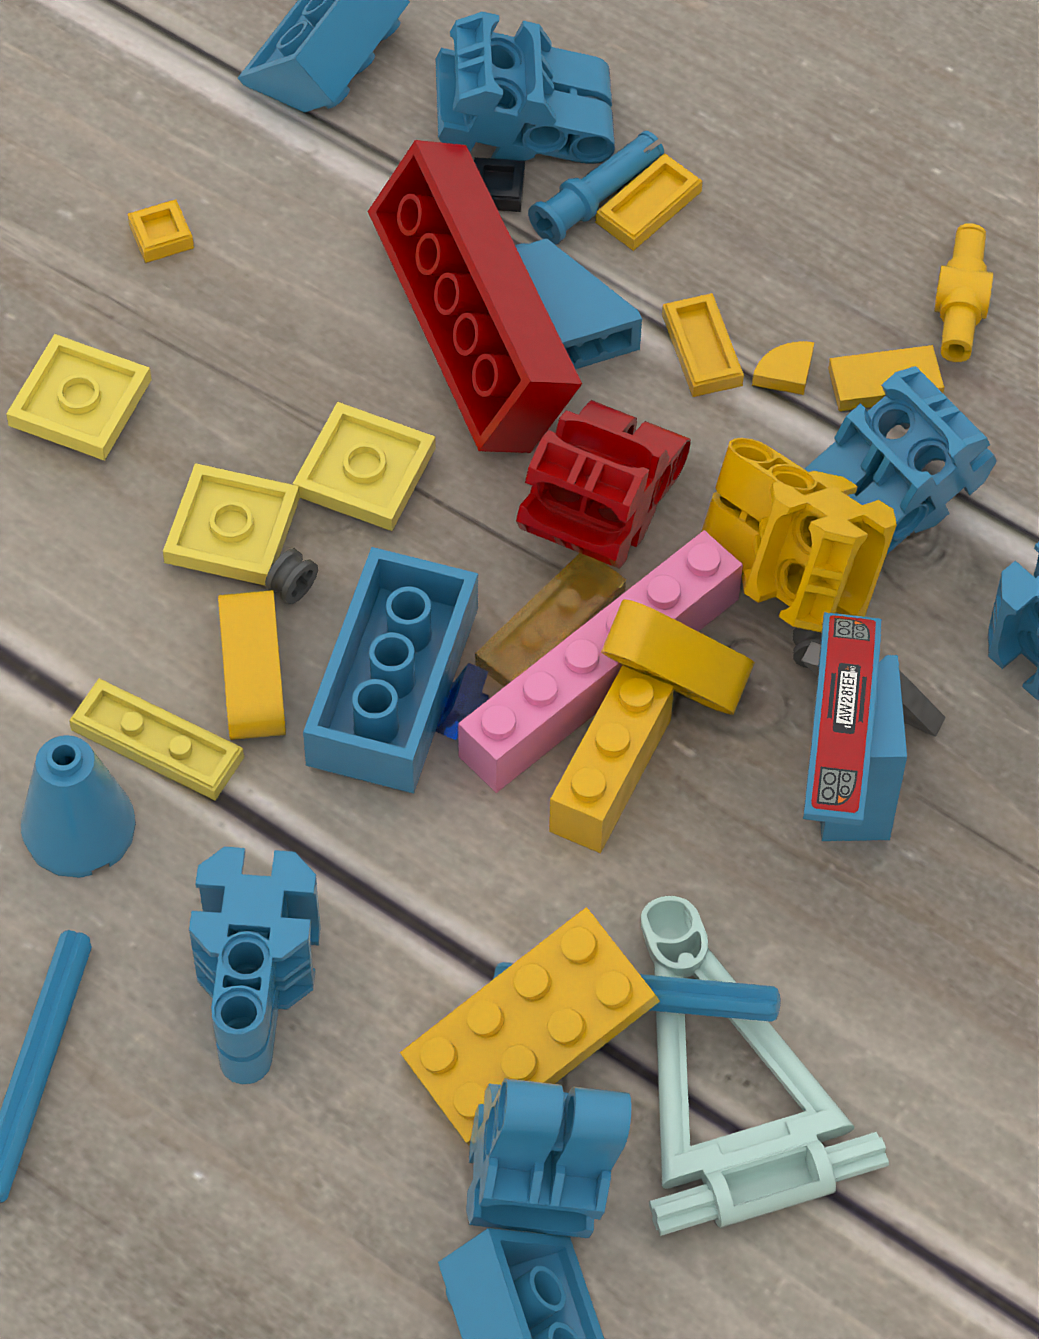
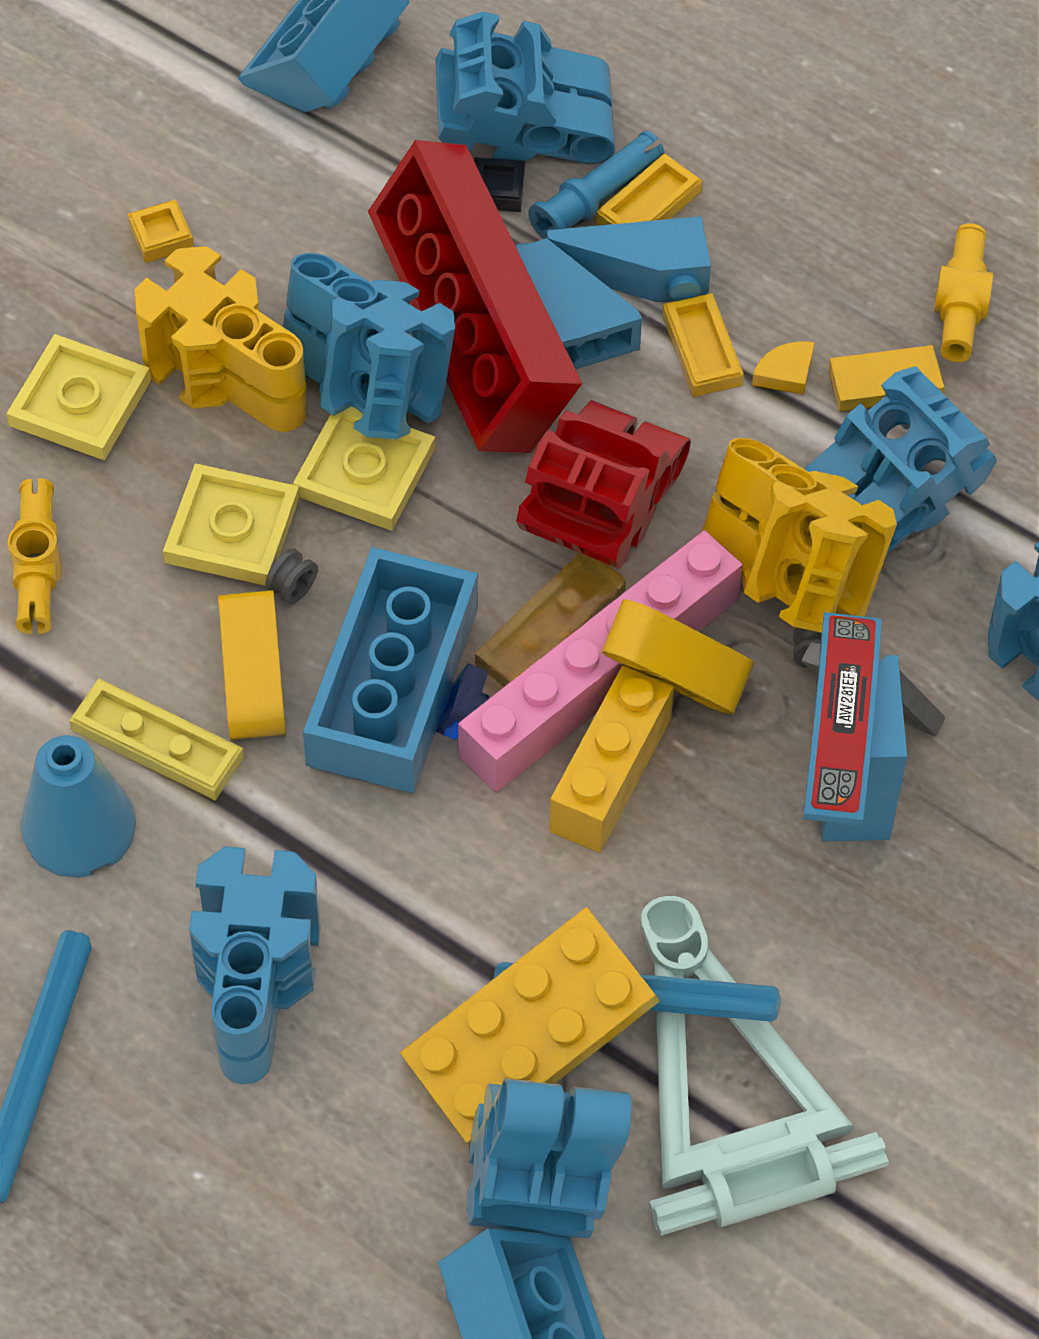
none -> yellow pin [7,478,63,634]
none -> yellow connector [134,246,308,432]
none -> dark azure connector [283,253,455,440]
none -> dark azure slope [547,216,711,302]

